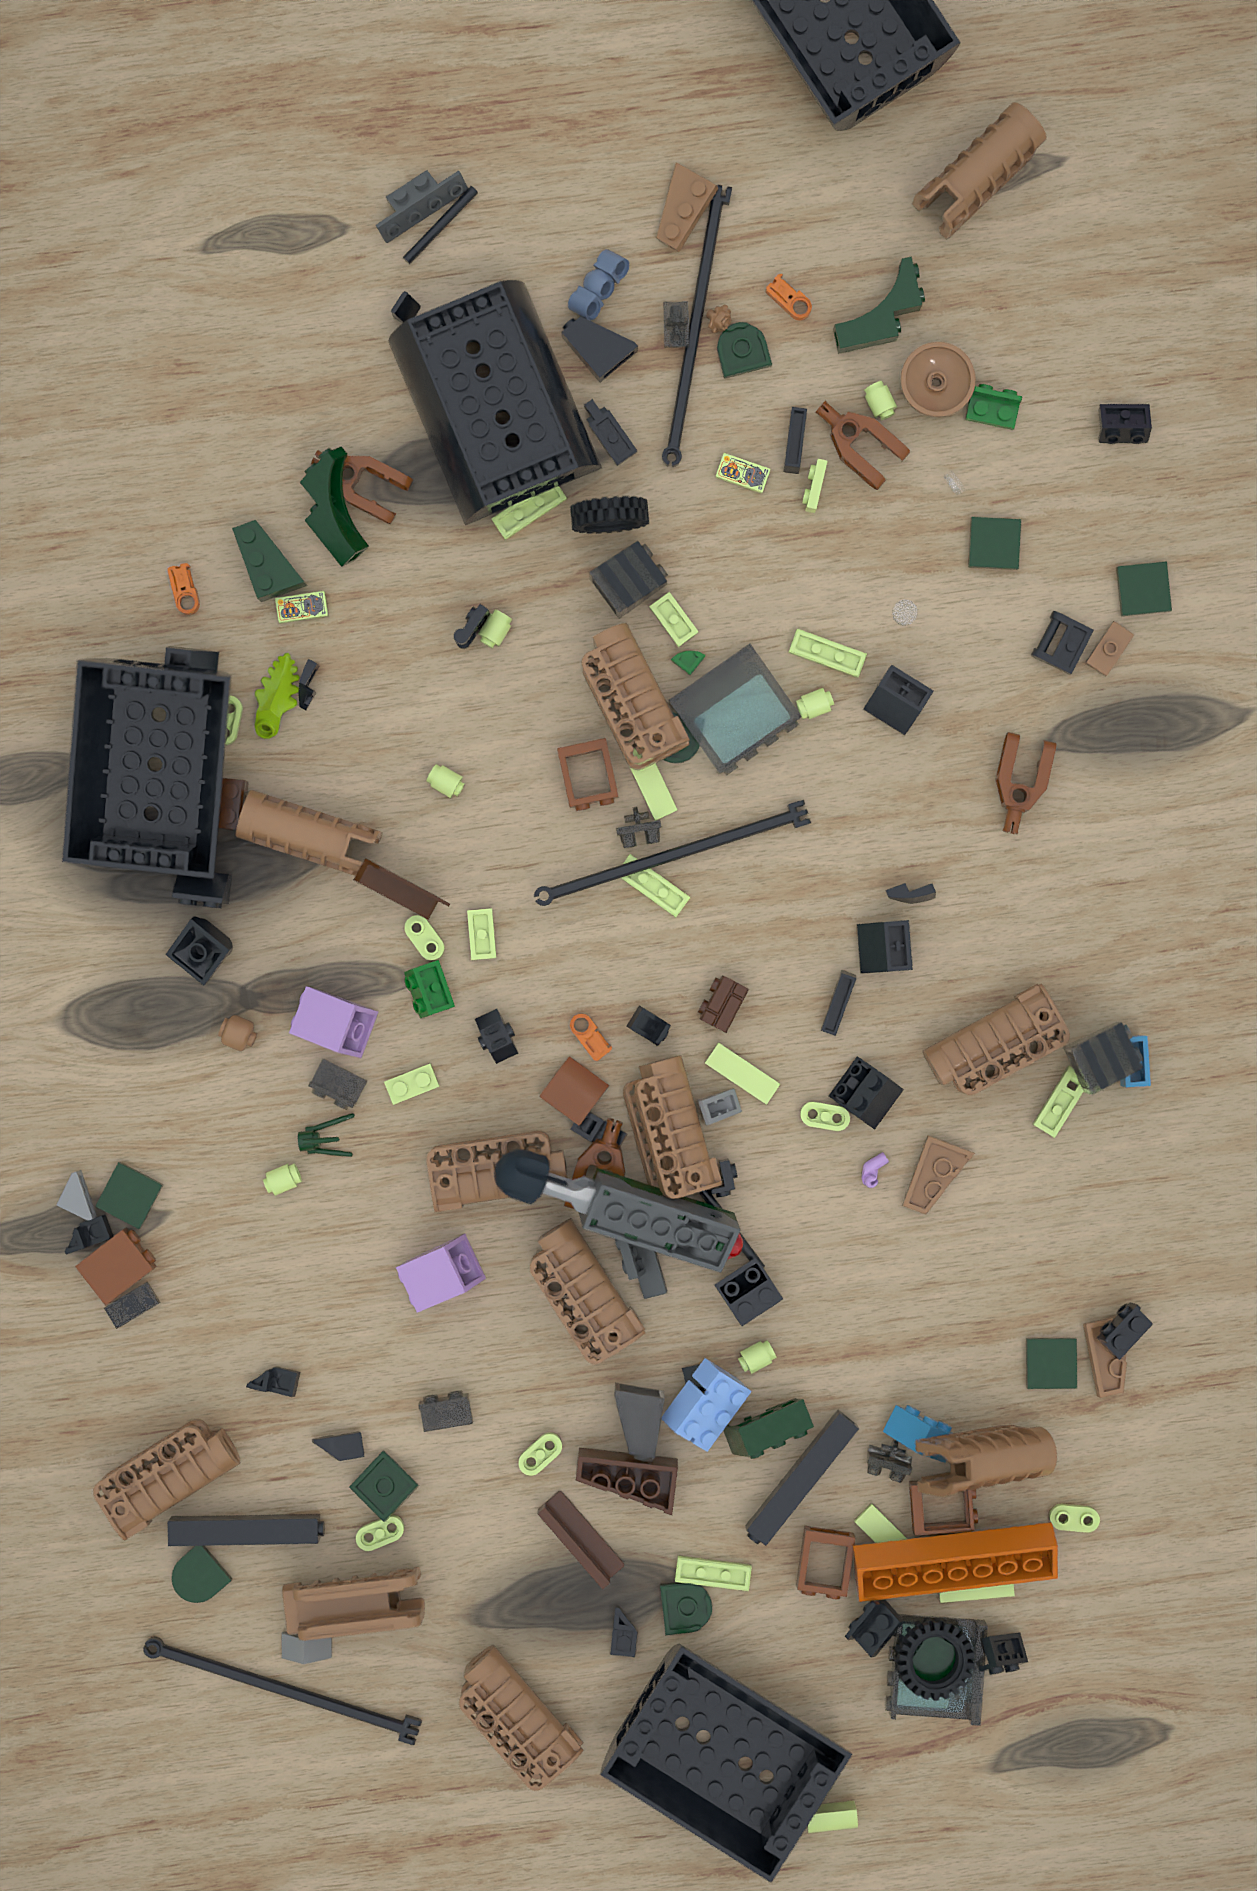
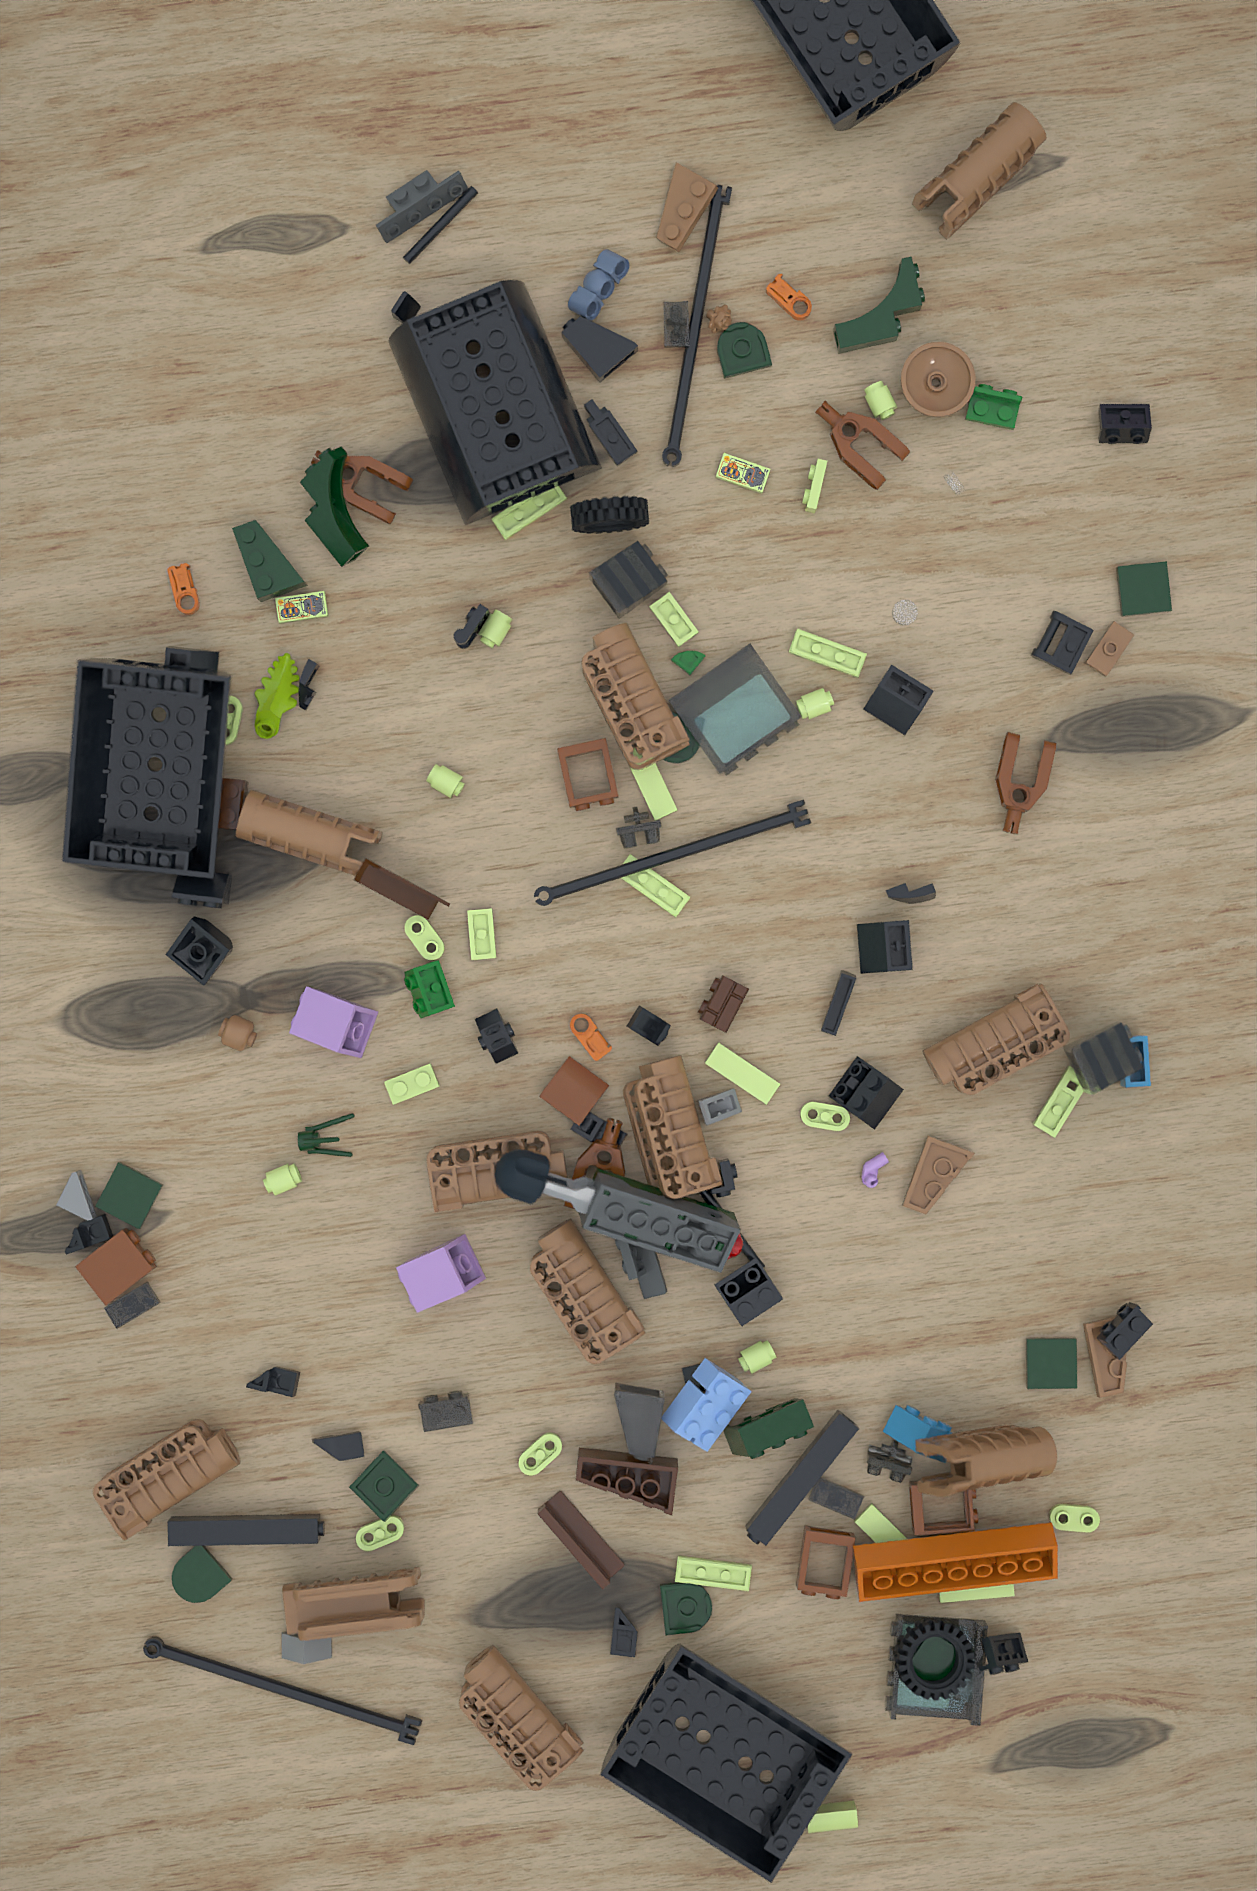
clear smoke bracket [308,1058,368,1110] -> none
black piece [783,407,807,474] -> none
black bracket [845,1599,905,1657] -> none
dark green tile [968,517,1021,570] -> none
none -> clear smoke tile [808,1477,864,1520]

